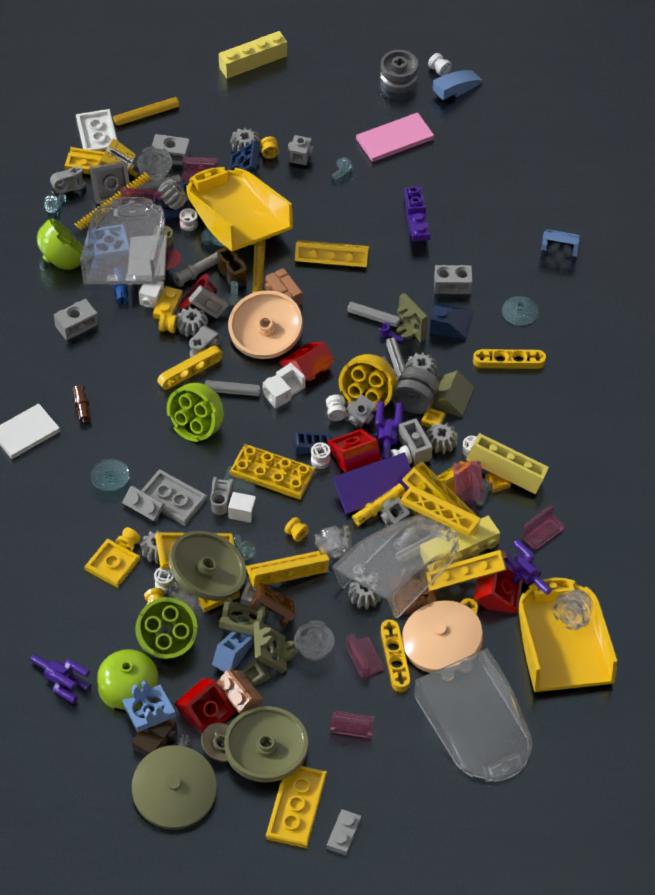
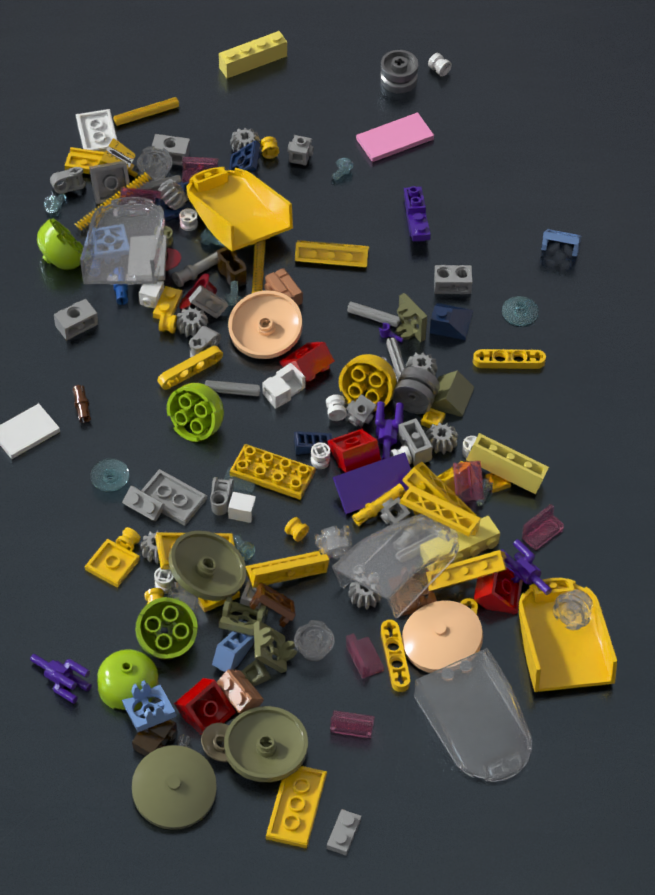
medium blue slope [433,70,483,100] -> none

